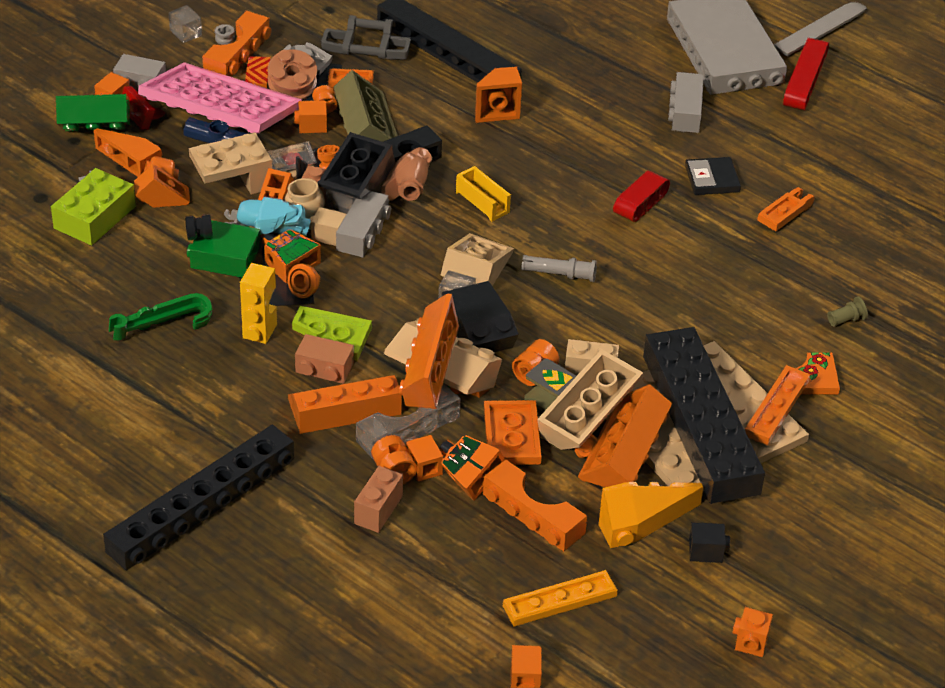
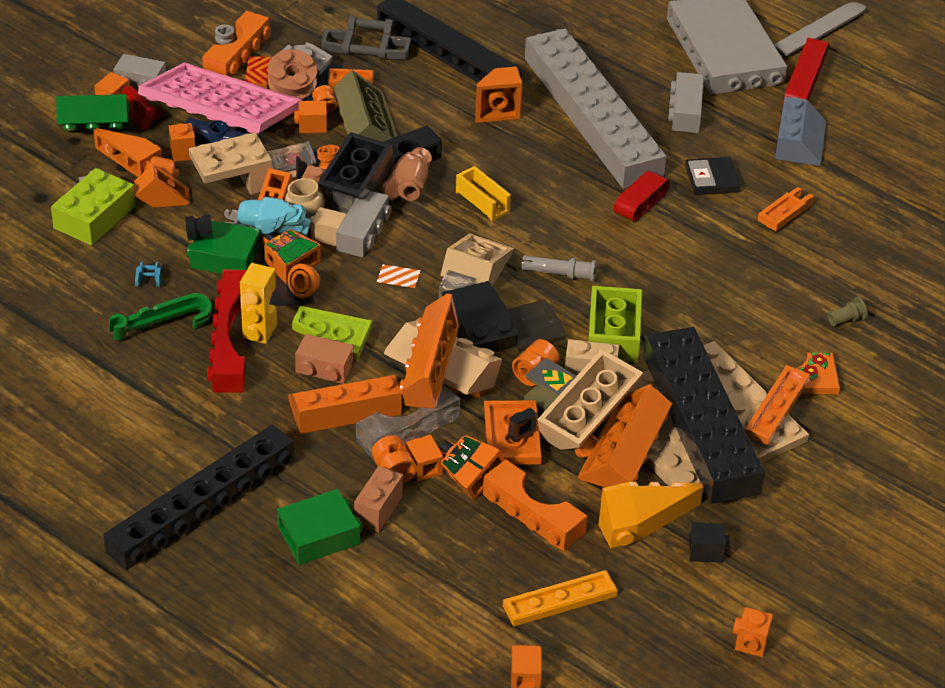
clear brick [169,5,202,43] -> none
none -> dark azure piece [135,262,161,287]
none -> orange brick [169,123,195,162]
none -> red arch [207,270,247,393]
none -> green brick [277,489,363,565]
none -> sticker [377,265,421,288]
none -> clear smoke slope [508,299,567,352]
none -> black plate [508,407,537,442]
none -> light grey brick [525,28,666,188]
none -> lime brick [588,286,642,363]
none -> sand blue slope [775,97,826,166]

